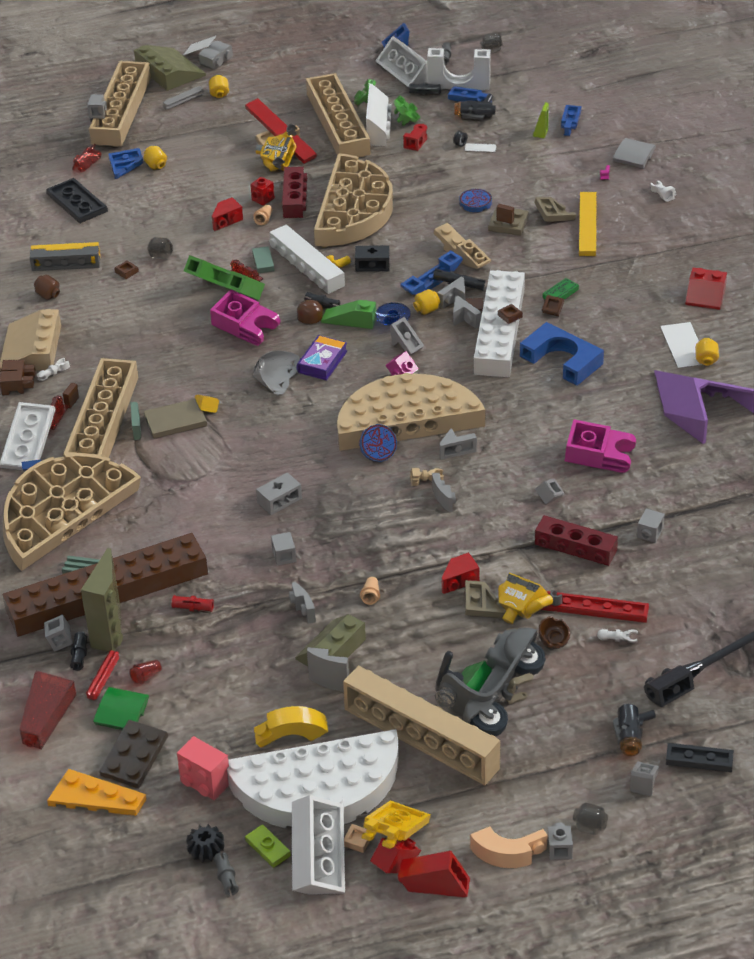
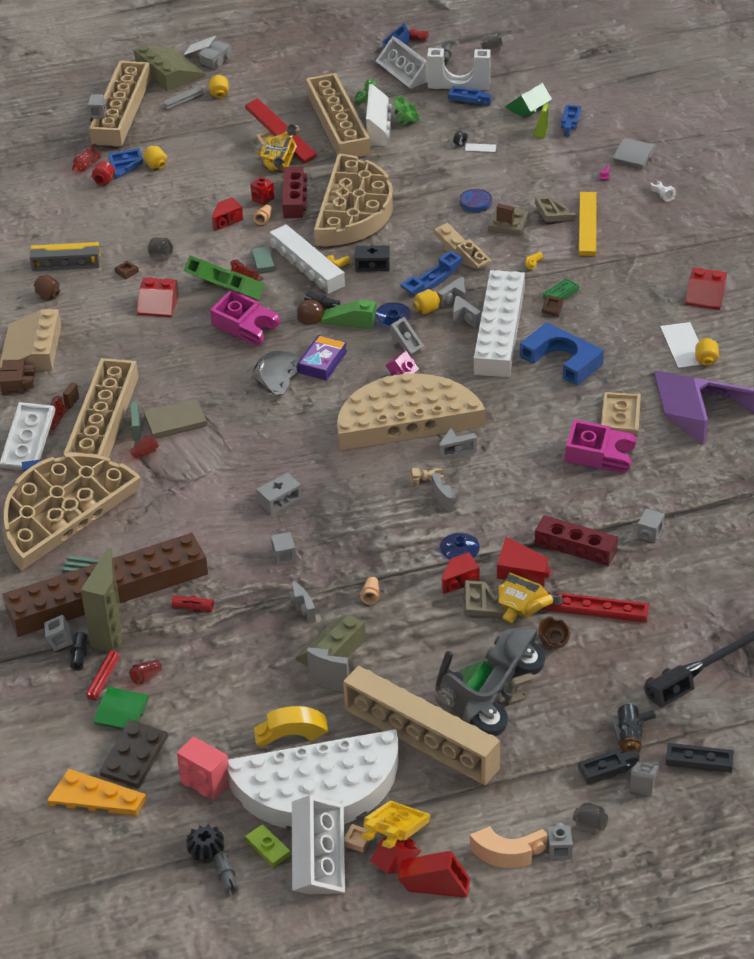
clear red slope [20,670,76,750] -> none
white piece [37,358,70,381] -> none
black tile [46,178,108,223] -> none
yellow slope [195,394,219,413] -> none
tile [359,424,397,462] -> none
red leg [403,124,427,151] -> none
black pin [409,83,441,95] -> none
black pin [433,268,486,291] -> none
black piece [454,93,496,120] -> none
reddish brown tile [465,298,484,314] -> none
reddish brown tile [498,304,523,324] -> none
light grey slope [535,479,564,504] -> none
white piece [597,629,638,643] -> none
none -> red head [92,161,116,185]
none -> clear red cone [130,435,159,459]
none -> slope [137,277,179,317]
none -> red pin [409,28,428,41]
none -> clear blue dish [440,533,480,560]
none -> red slope [497,537,551,586]
none -> slope [505,83,552,117]
none -> yellow arm [525,252,543,270]
none -> black hinge [578,749,640,784]
none -> tan tile [601,392,641,436]

